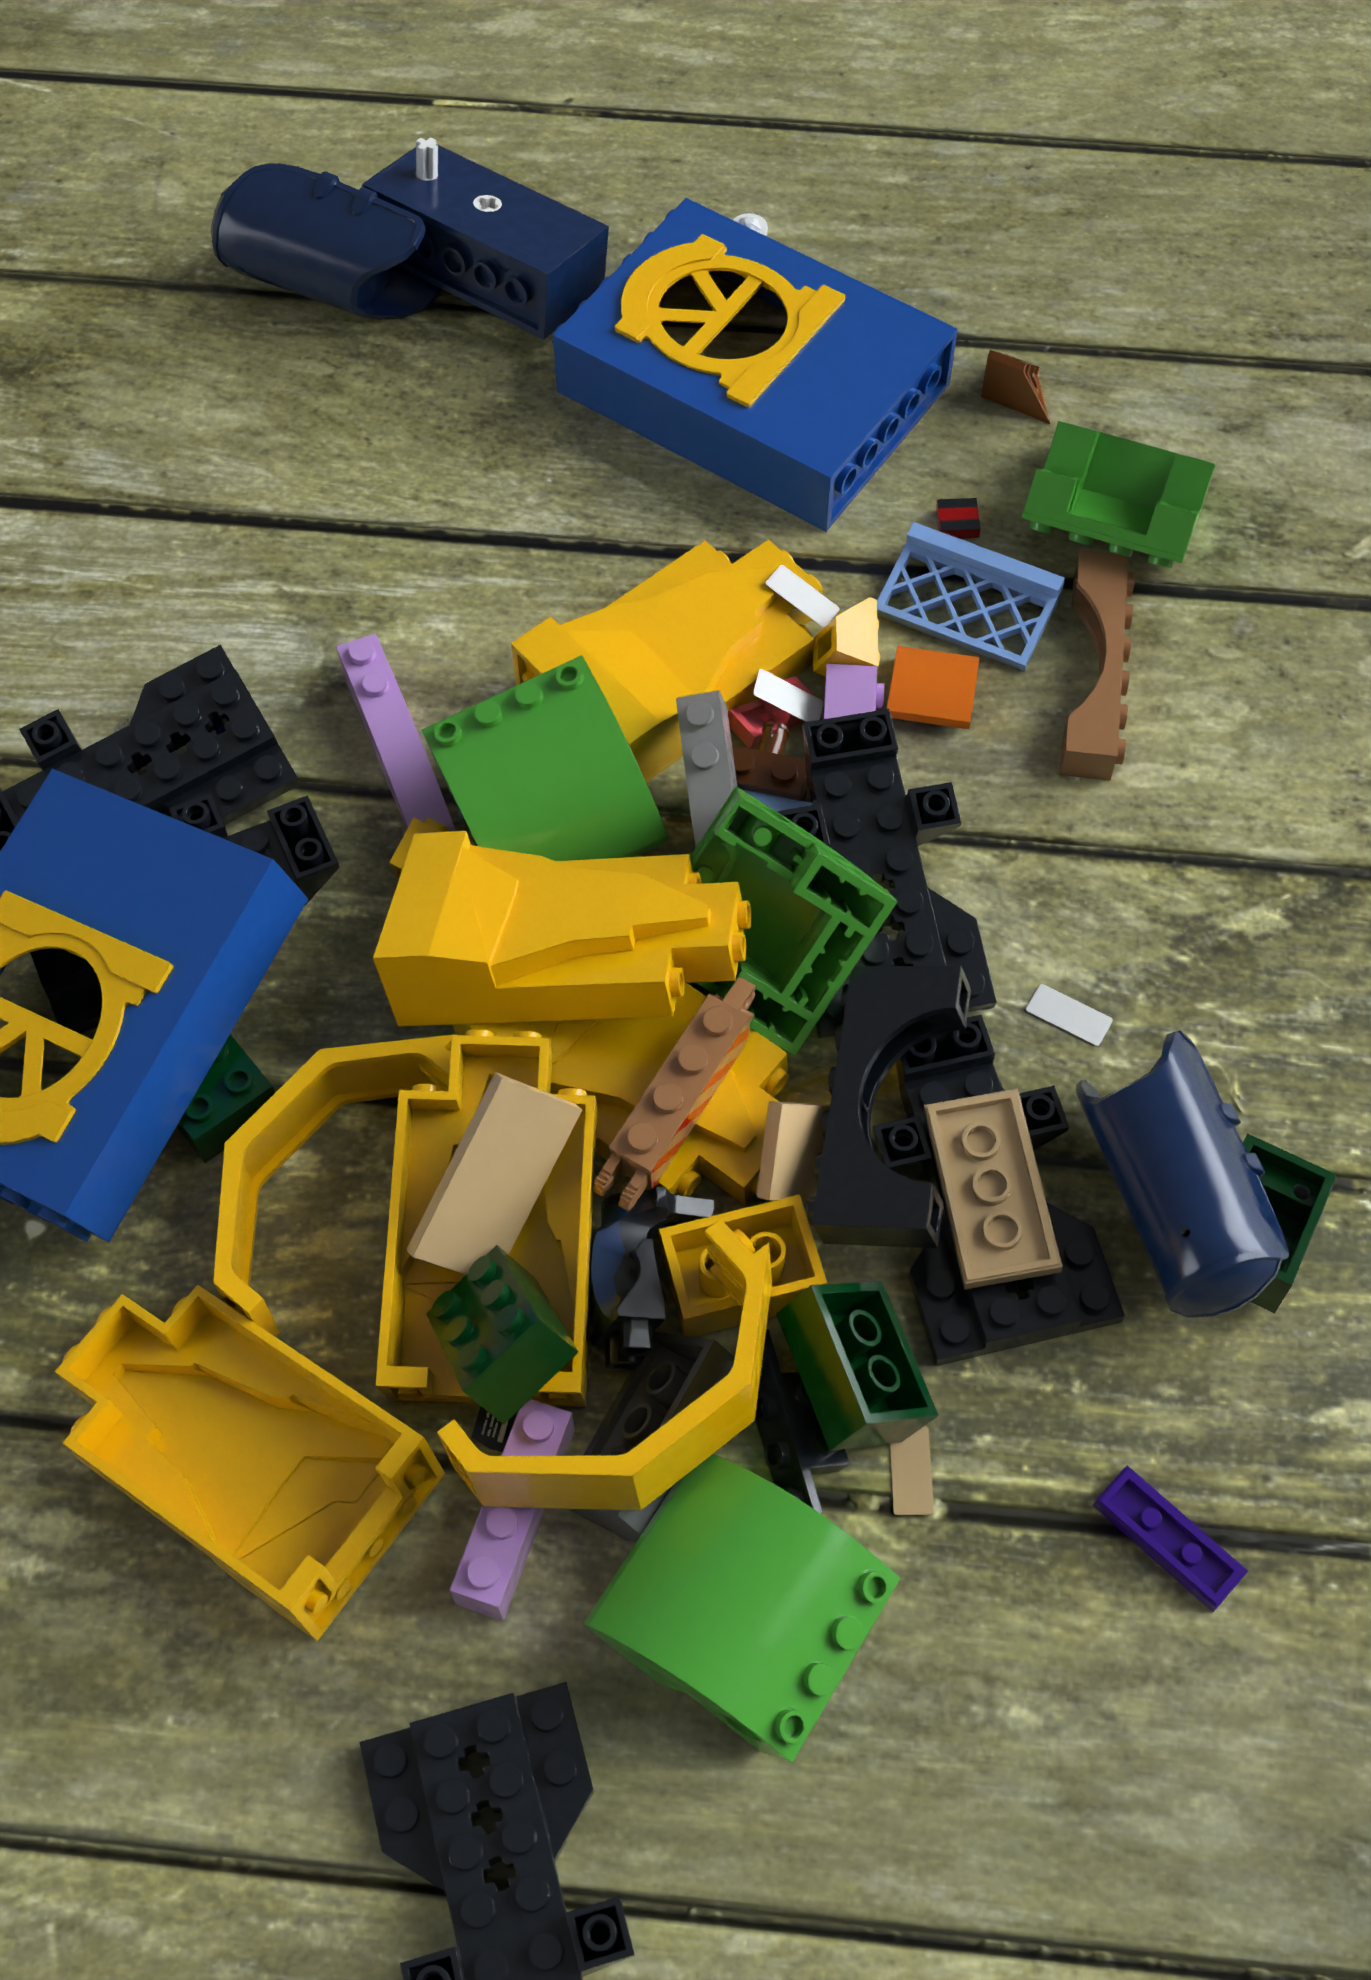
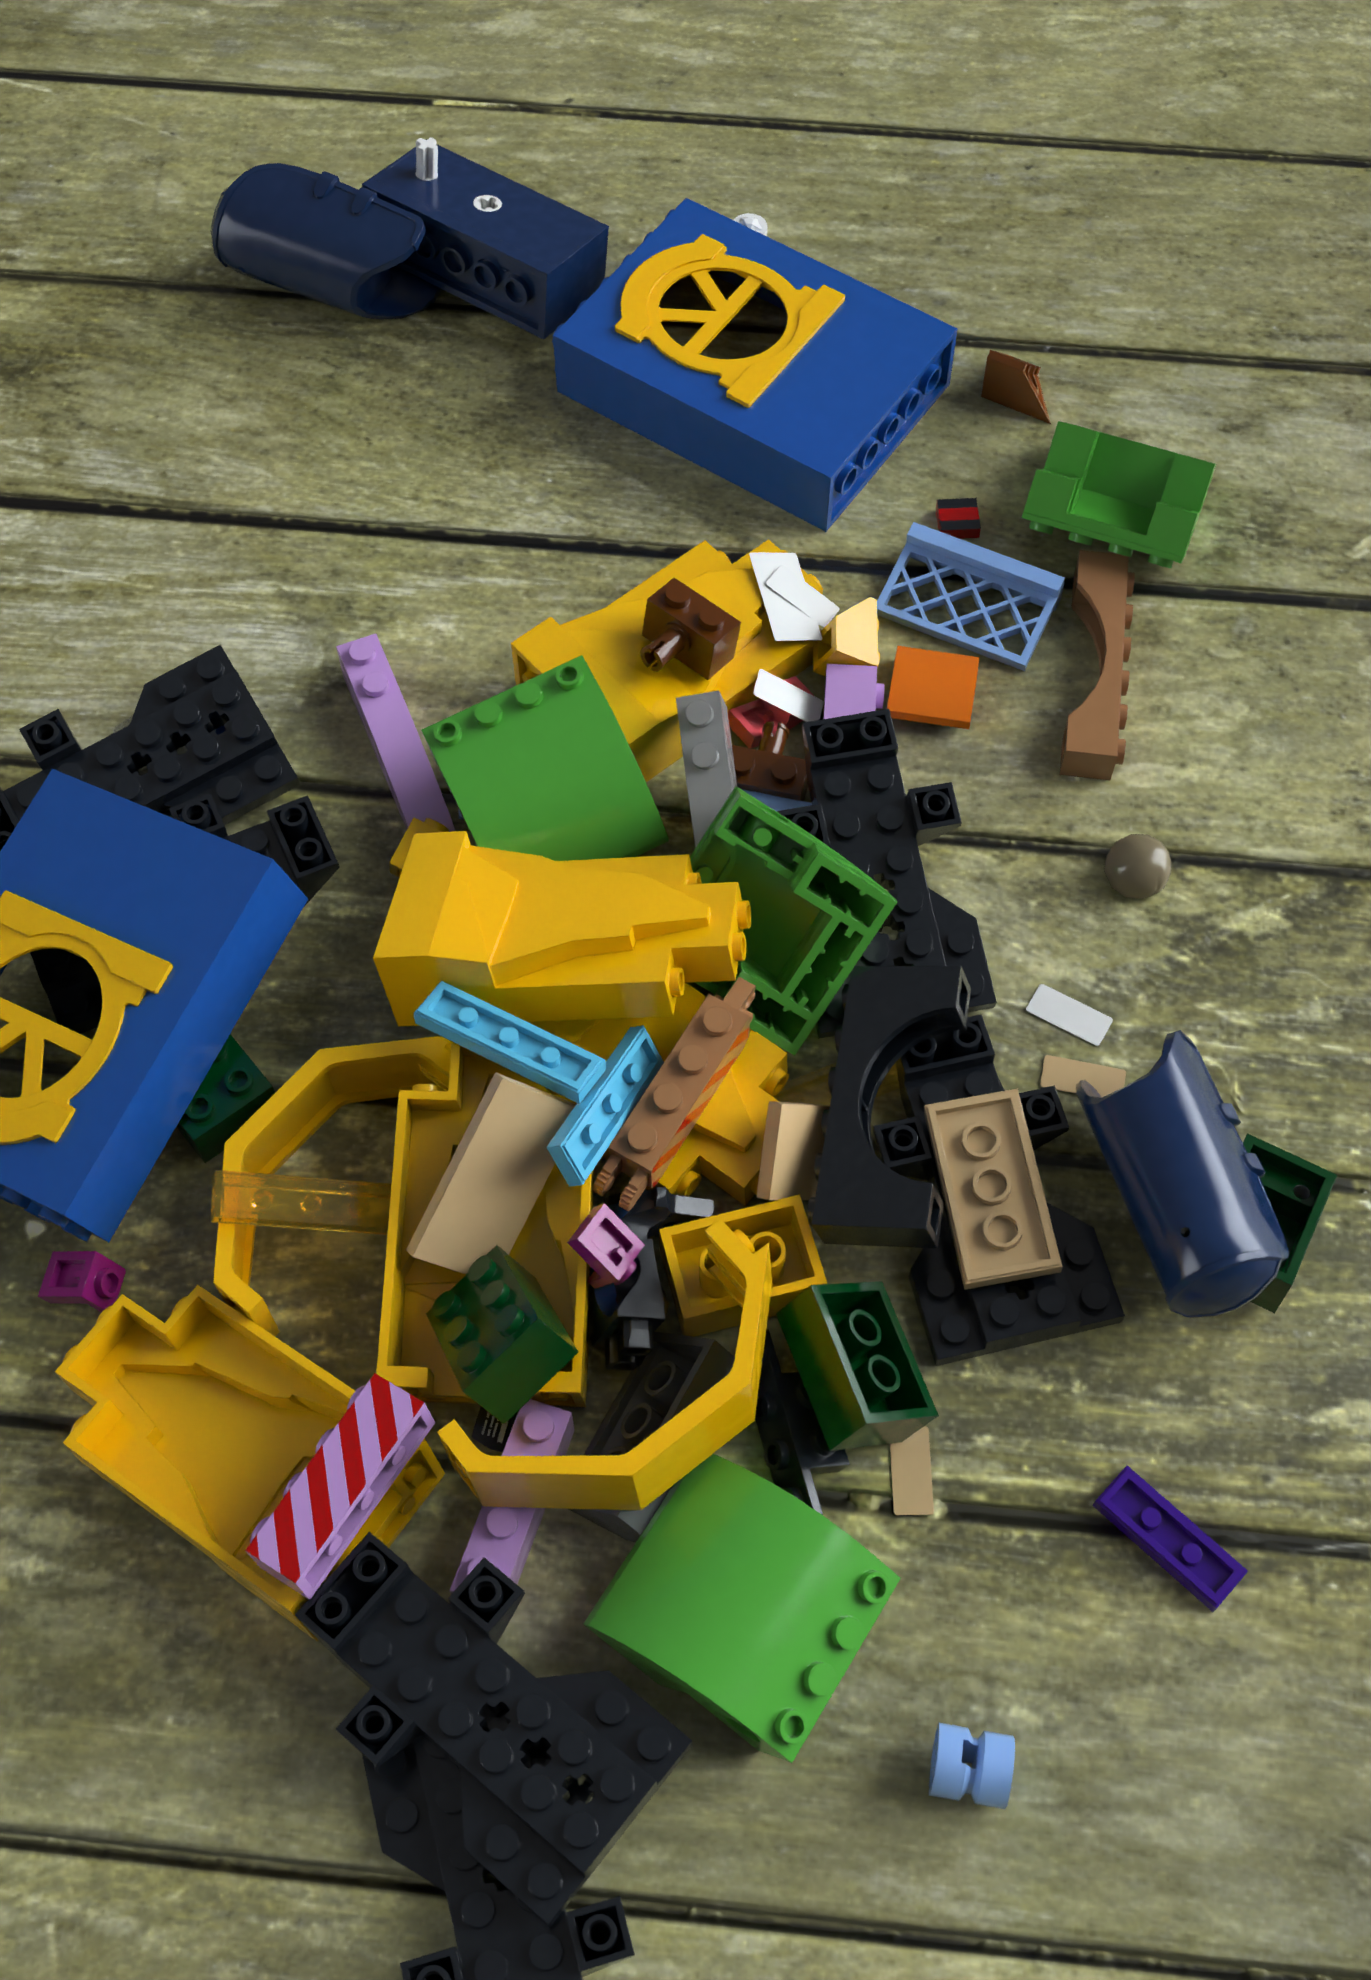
none -> magenta bracket [38,1251,126,1312]
none -> clear yellow tile [211,1170,391,1235]
none -> lavender brick [245,1373,436,1600]
none -> black piece [295,1532,693,1927]
none -> medium azure tile [414,980,606,1104]
none -> medium azure tile [546,1025,664,1187]
none -> magenta bracket [567,1203,645,1289]
none -> reddish brown brick [640,578,741,680]
none -> white sticker [749,553,823,641]
none -> light blue wheel [929,1723,1015,1810]
none -> tan sticker [1040,1055,1126,1097]
none -> dark tan hair [1104,834,1172,899]

